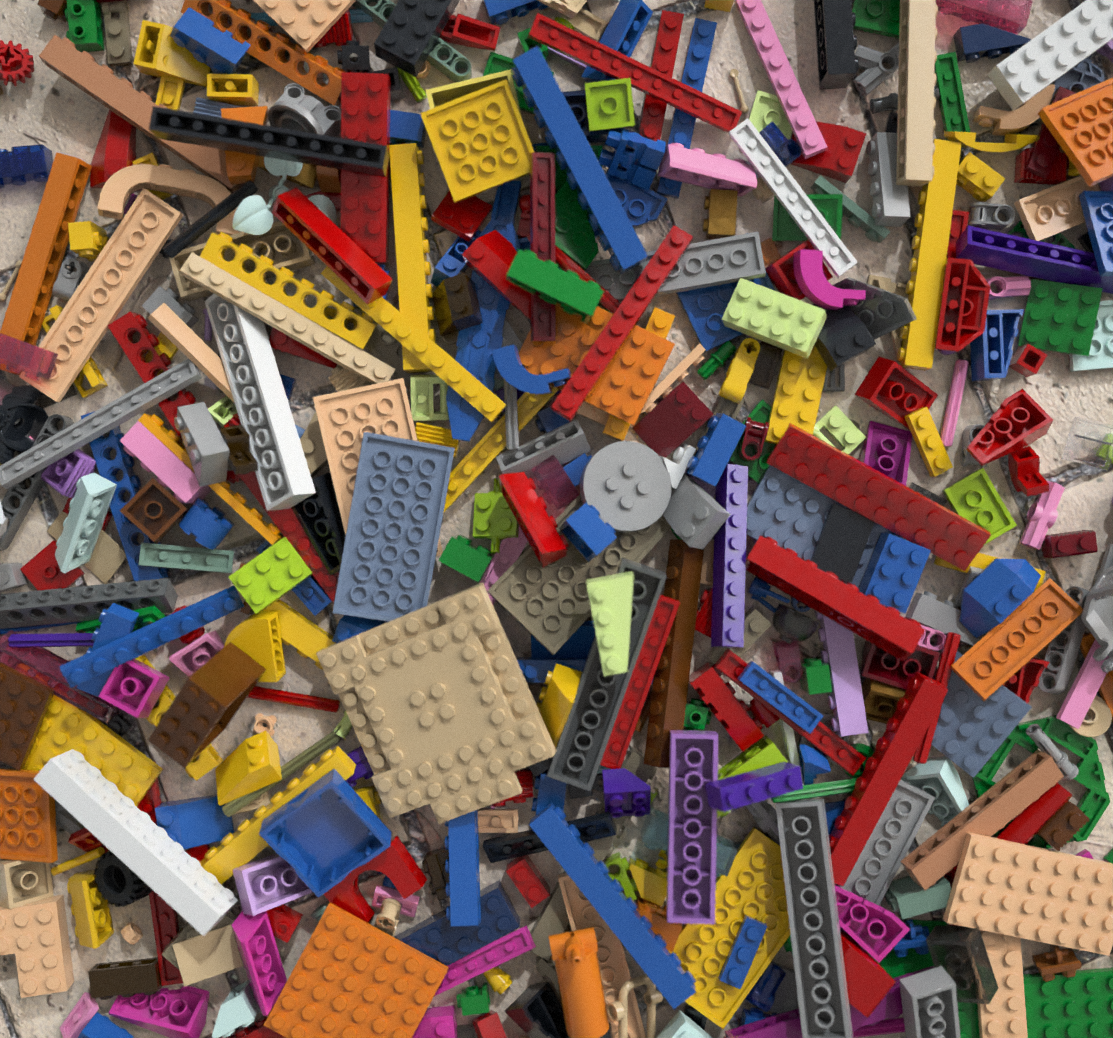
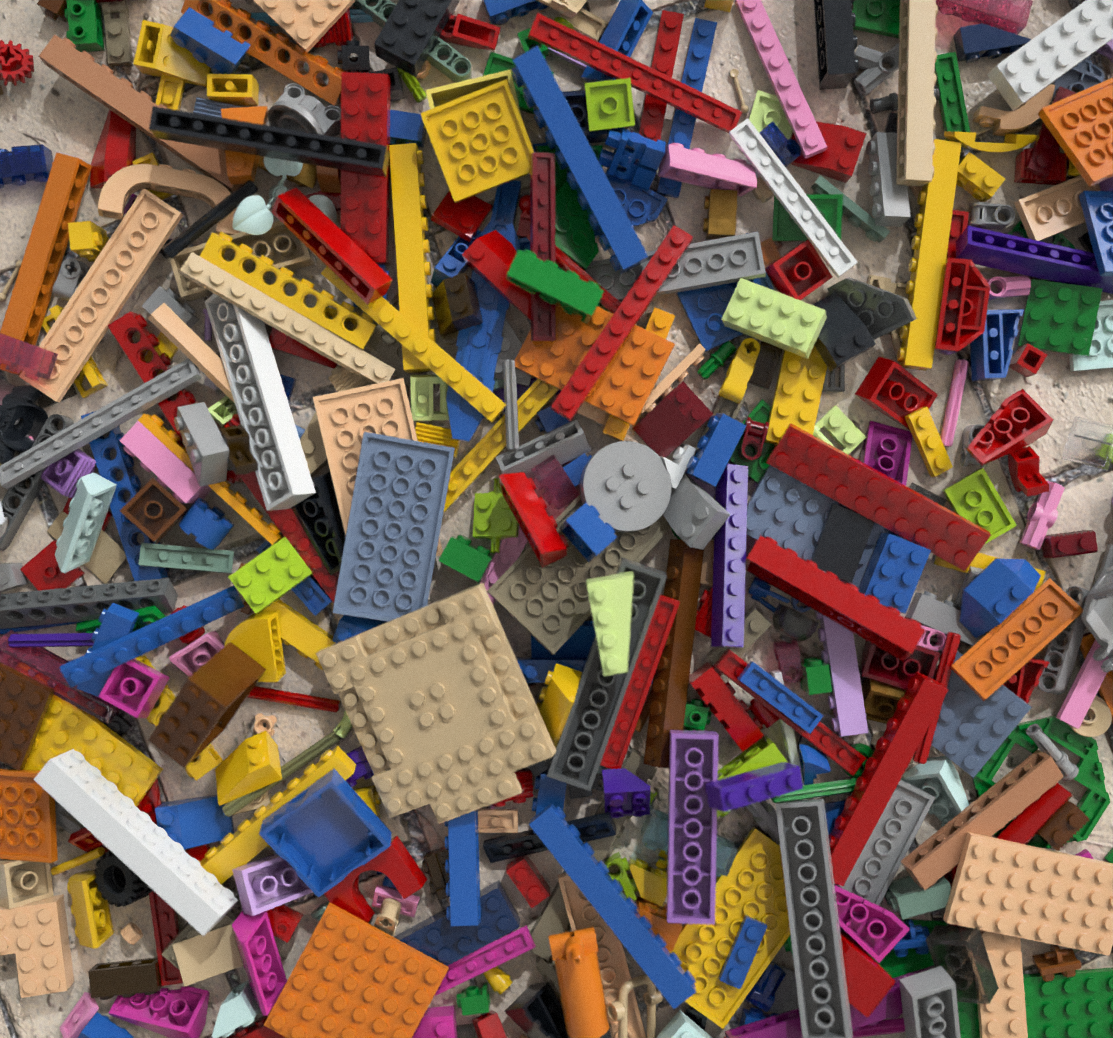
blue arch [491,344,571,395] -> none
dark pink arch [793,249,866,310] -> none

